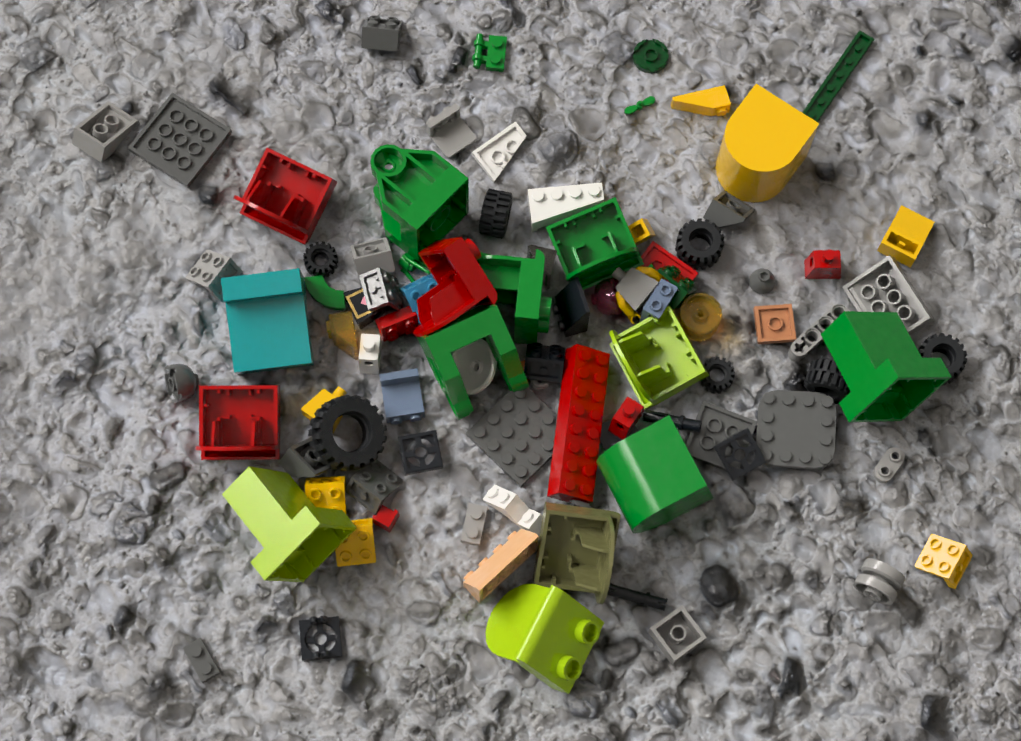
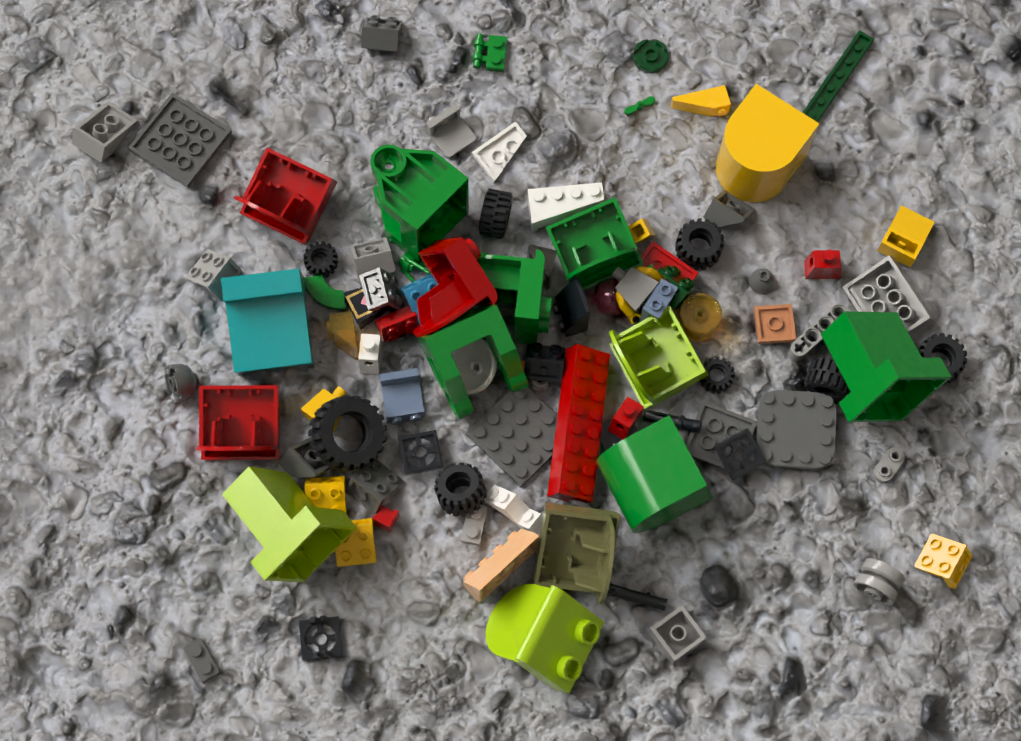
none -> black tyre [434,463,487,517]

